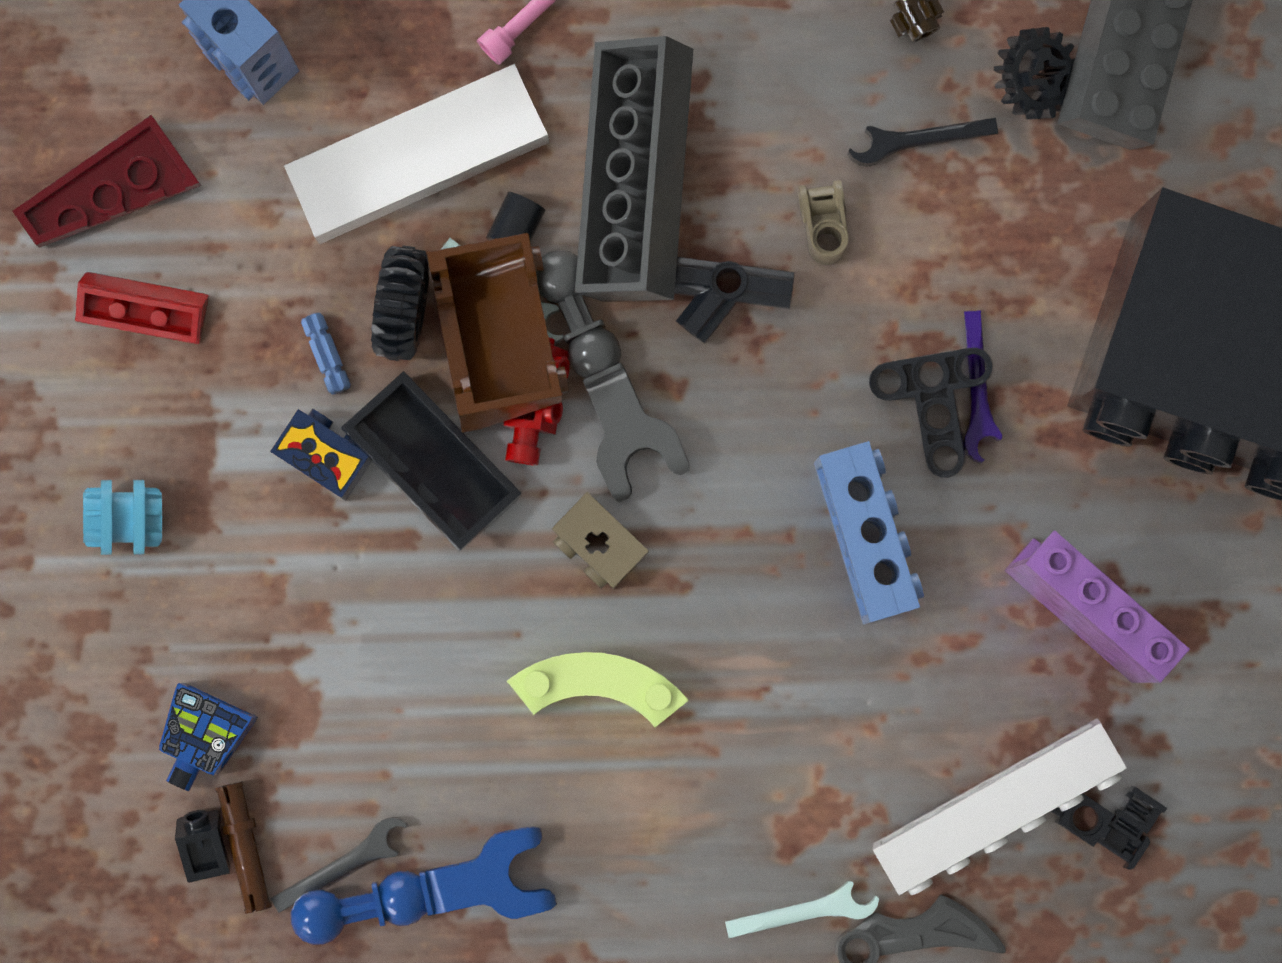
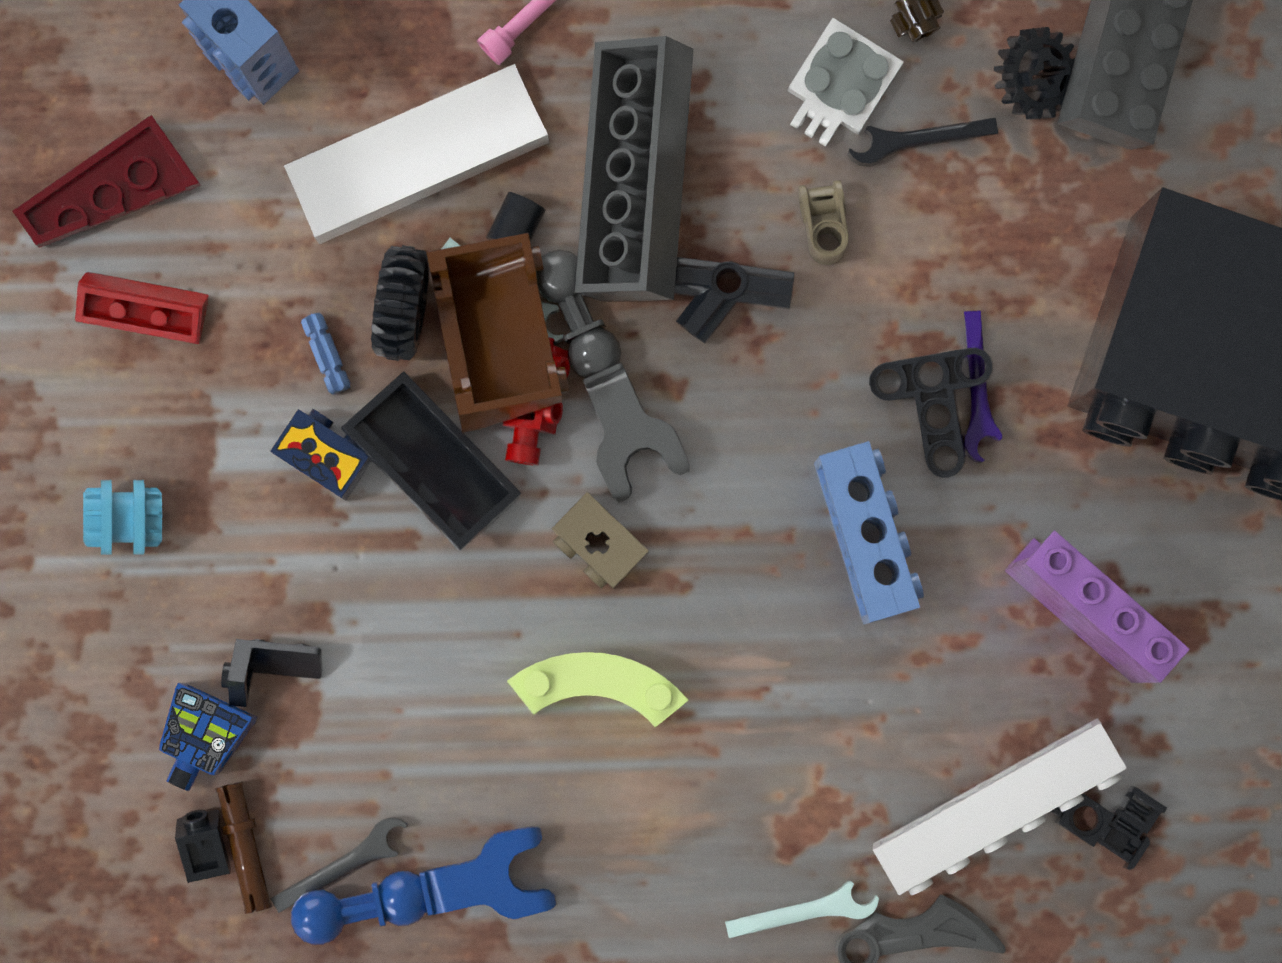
none -> black bracket [221,639,323,707]
none -> piece [788,18,904,147]

